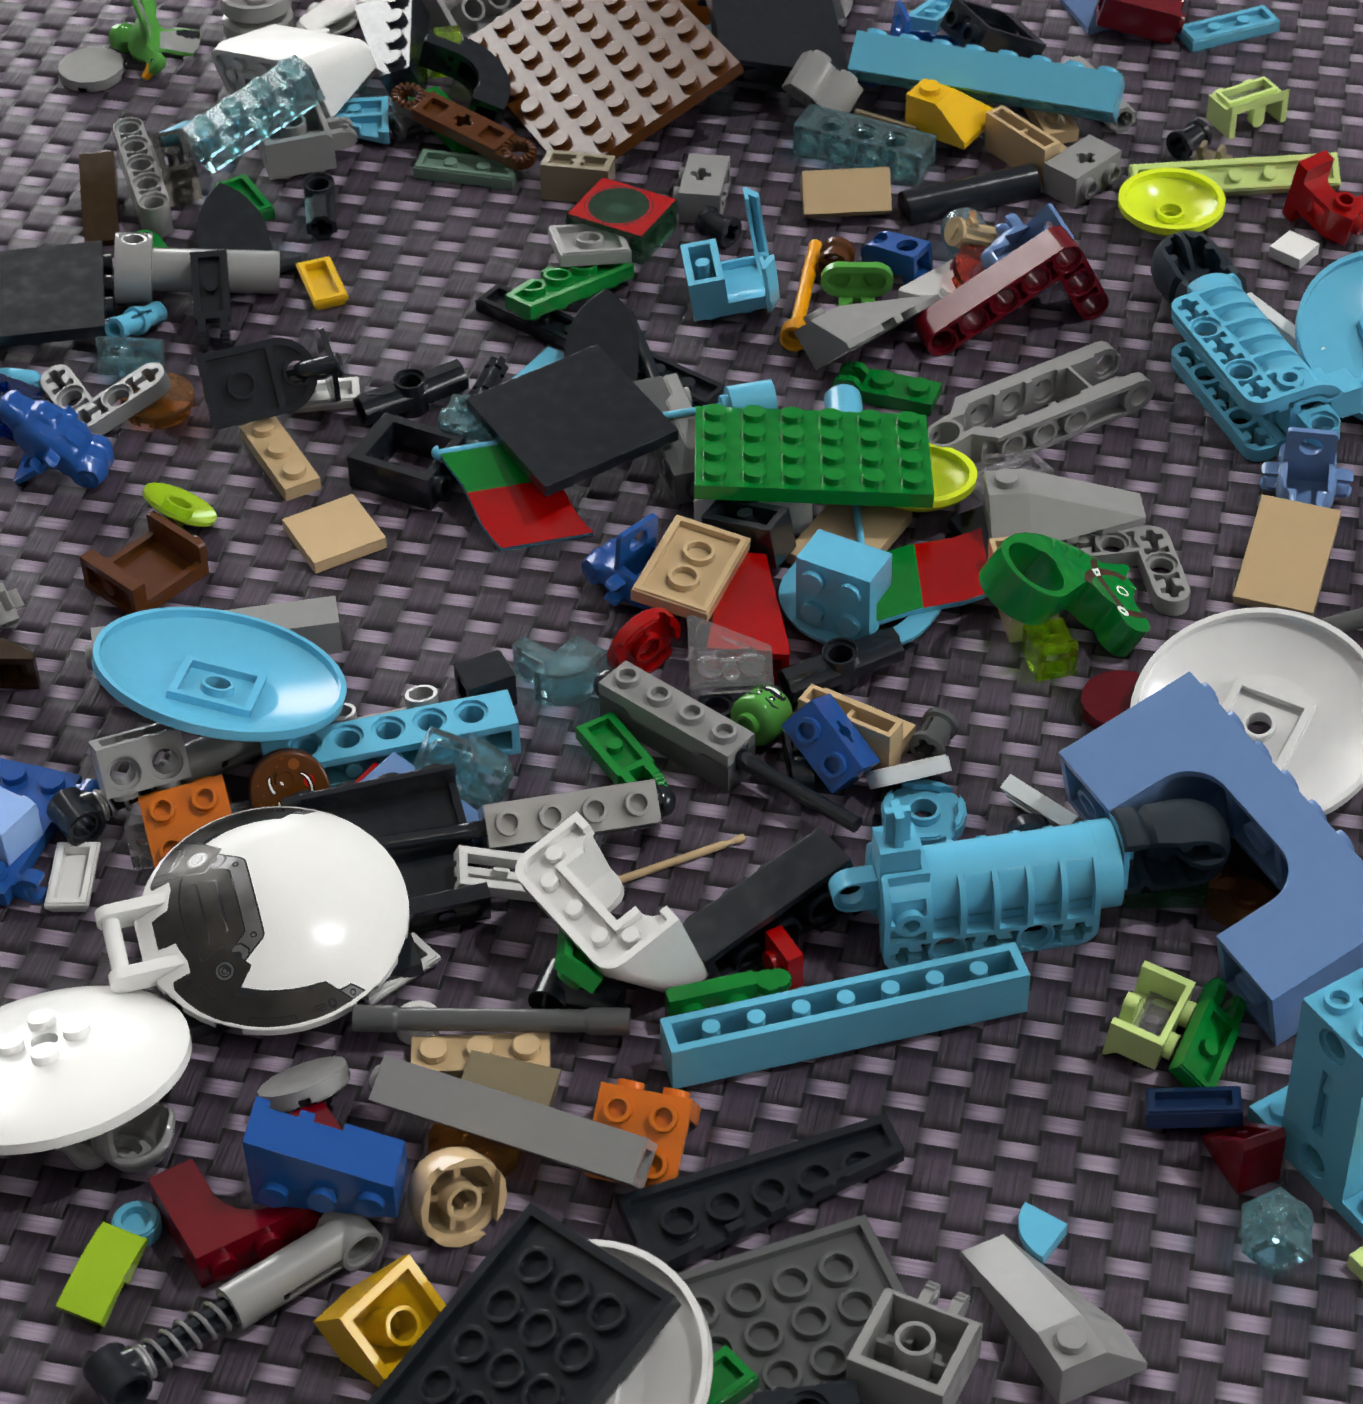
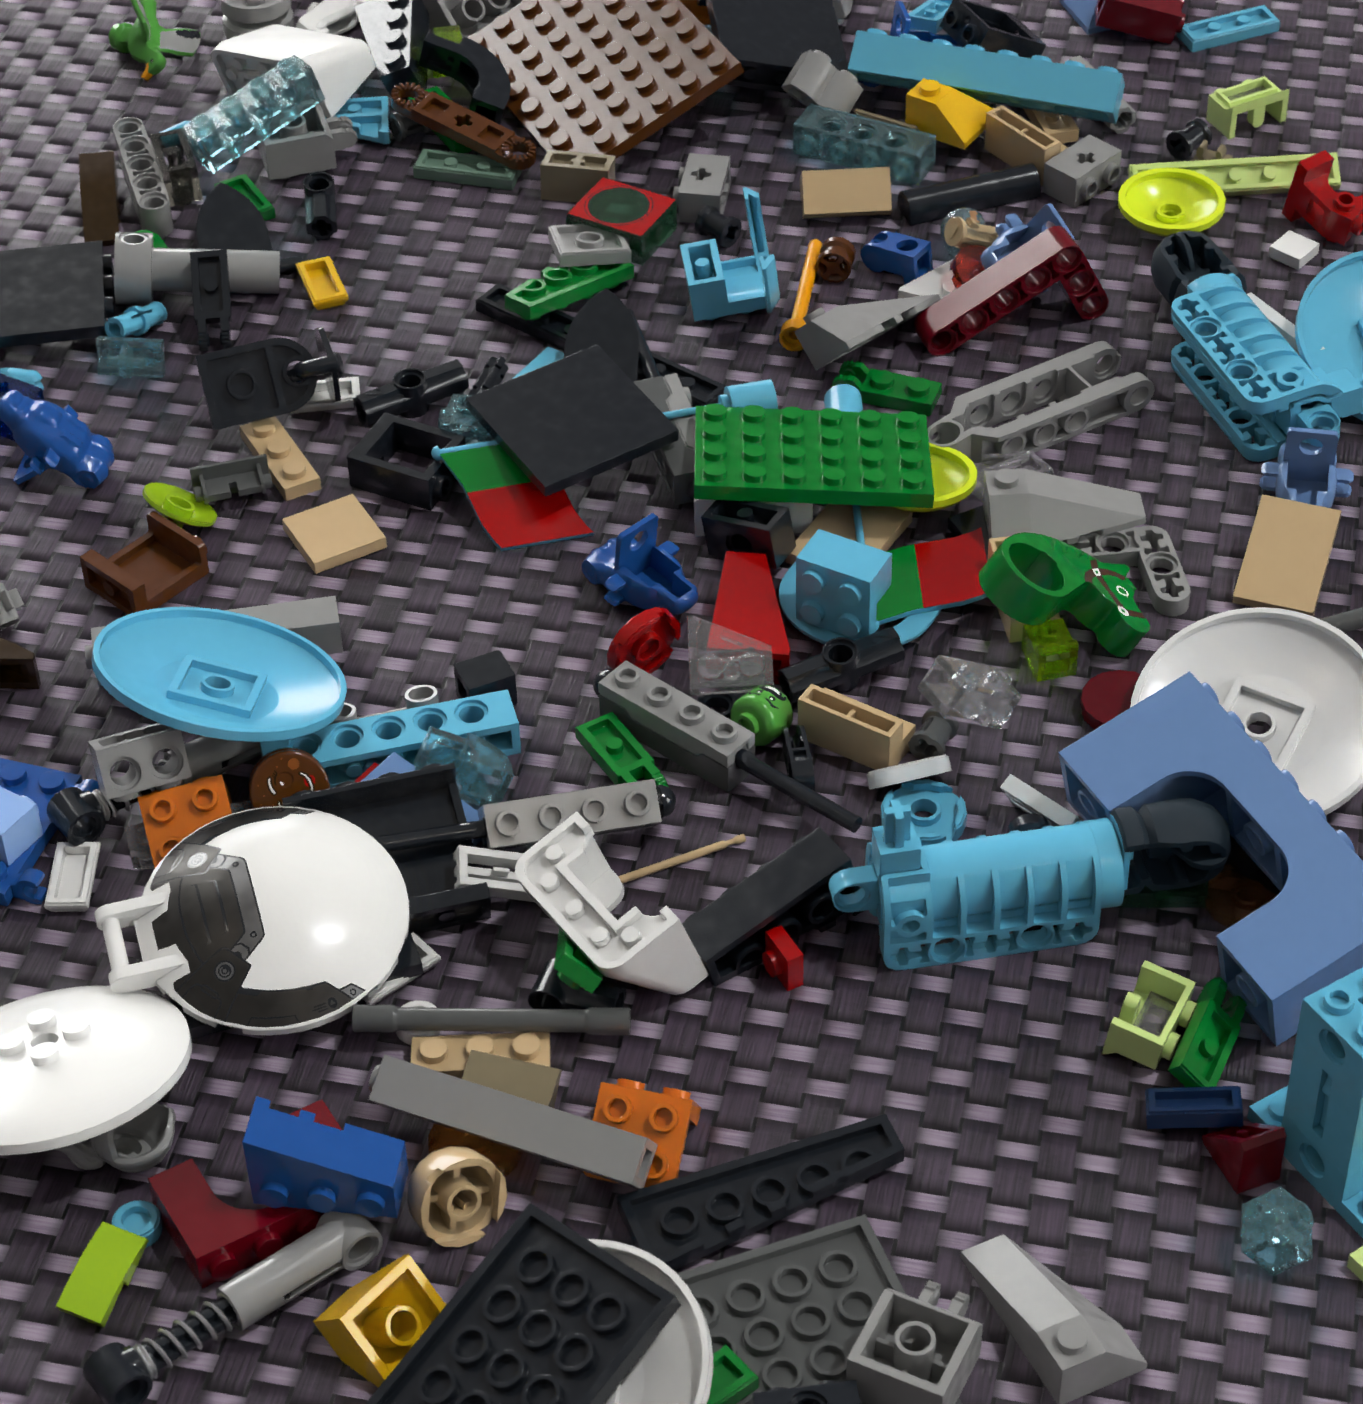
light grey beam [40,362,172,435] -> none
light grey tile [58,47,125,93] -> none
clear orange tile [120,373,196,429] -> none
light grey tile [257,1056,351,1112] -> none
clear light blue brick [512,635,608,707] -> none
tan tile [630,514,751,625] -> none
medium azure brick [660,942,1030,1089] -> none
green hinge [665,967,792,1017] -> none
blue brick [781,694,881,794] -> none
bright green bracket [821,261,893,306] -> none
medium azure tile [1018,1202,1068,1265] -> none
none -> dark grey hinge [189,454,273,505]
none -> clear brick [917,655,1022,729]

